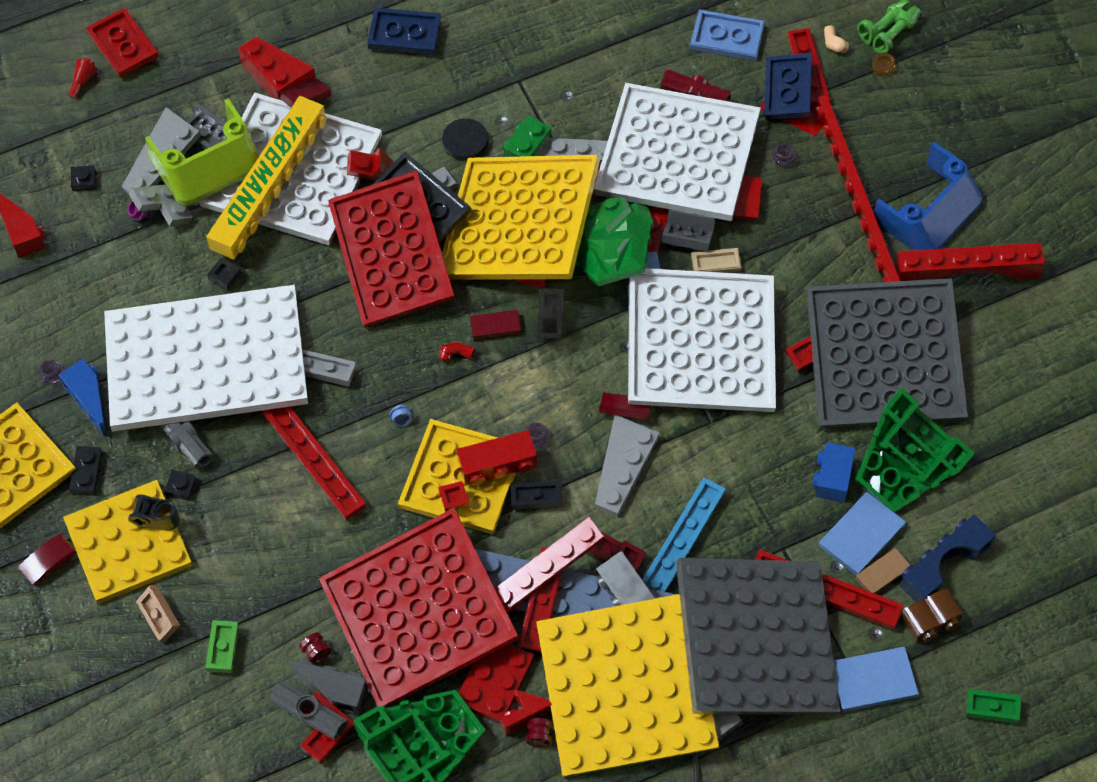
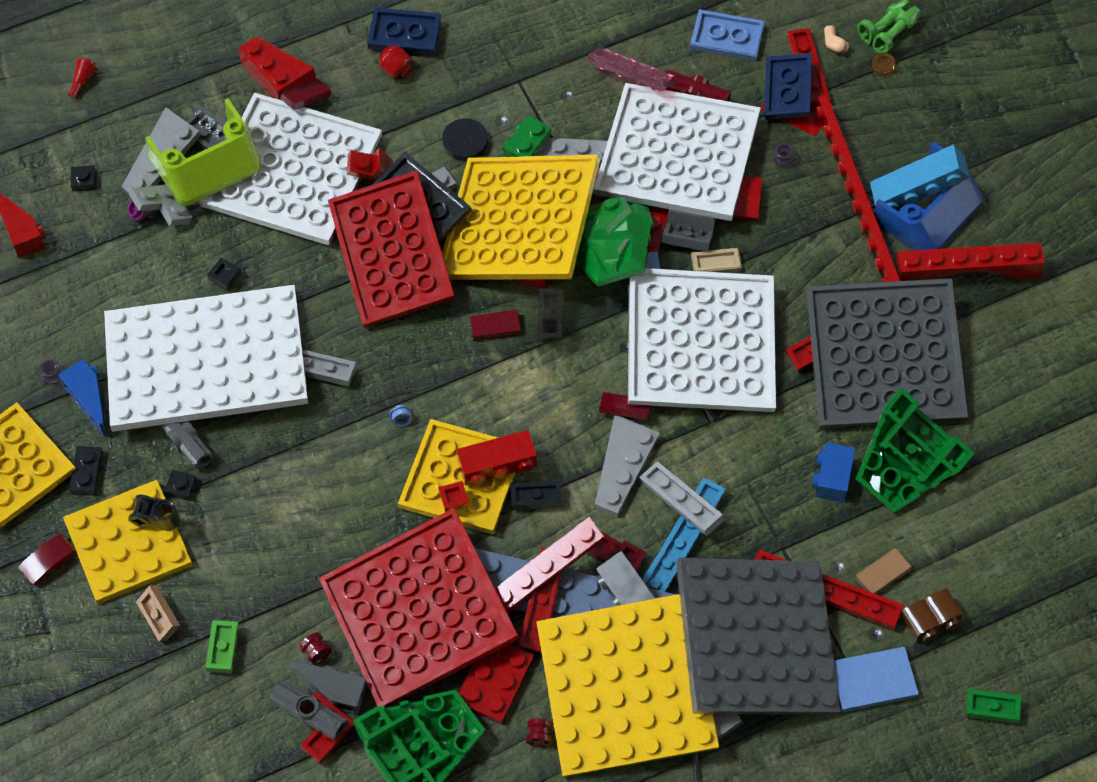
red plate [86,7,159,78] -> none
yellow brick [206,96,327,260] -> none
red plate [262,406,367,521] -> none
red arm [439,342,476,361] -> none
red slope [500,690,552,736] -> none
clear purple plate [525,423,549,447] -> none
medium blue tile [818,492,906,575] -> none
dark blue arch [900,515,996,602] -> none
none -> red head [378,45,412,79]
none -> clear pink plate [588,47,675,91]
none -> light grey plate [639,461,725,536]
none -> dark azure brick [870,144,970,211]

